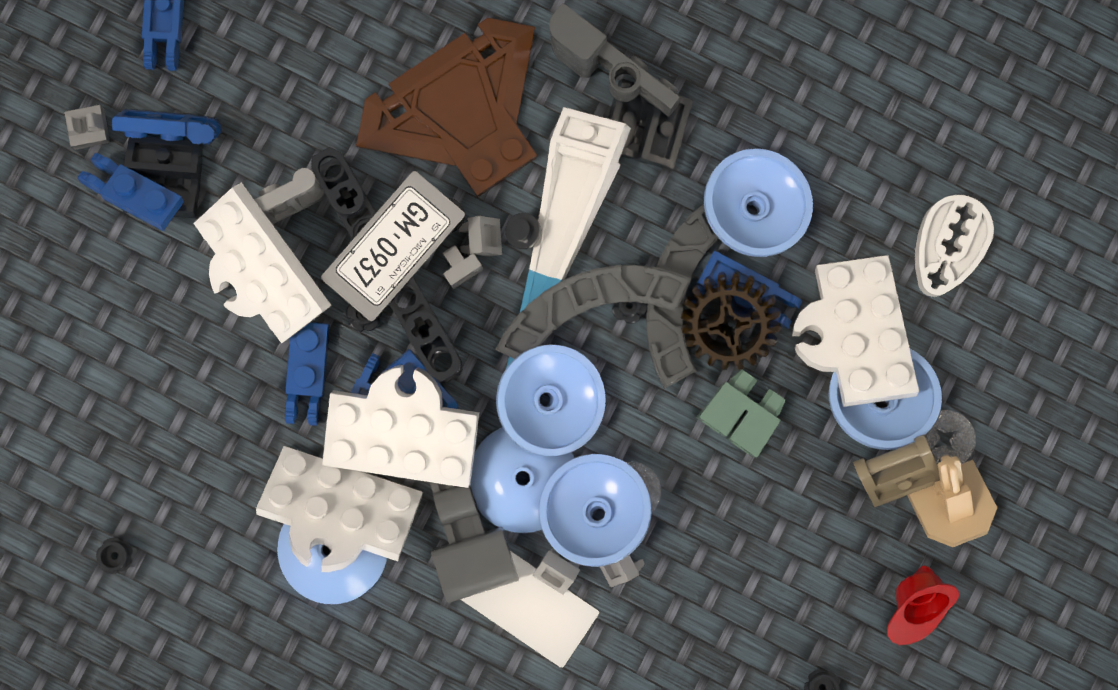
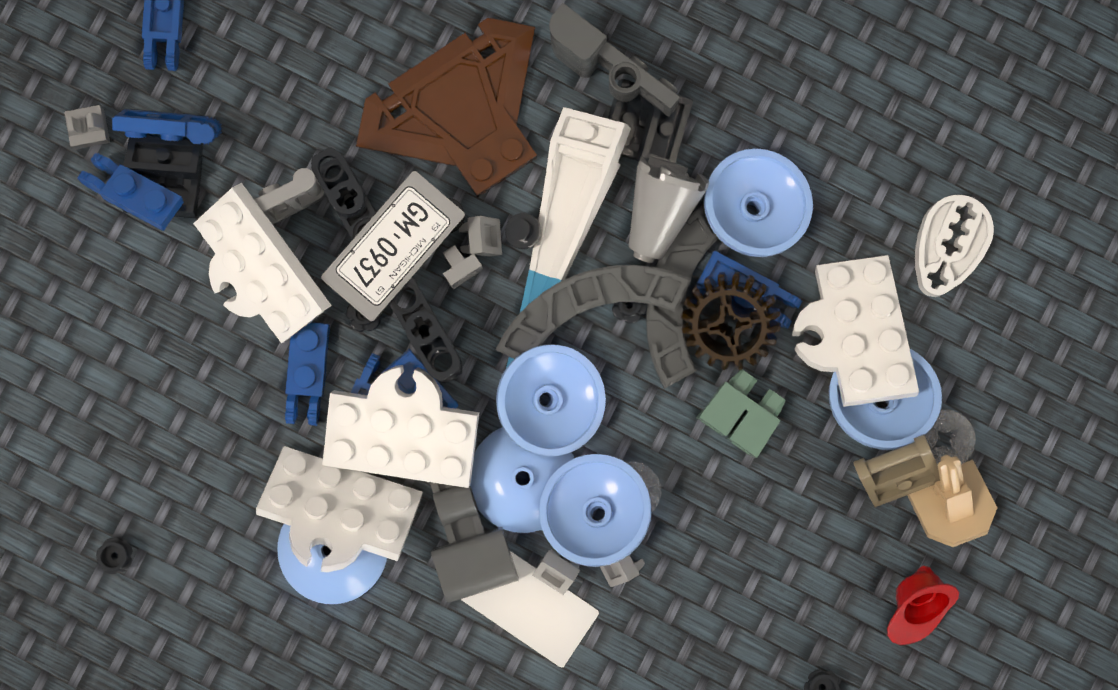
none -> light grey cone [629,157,709,263]

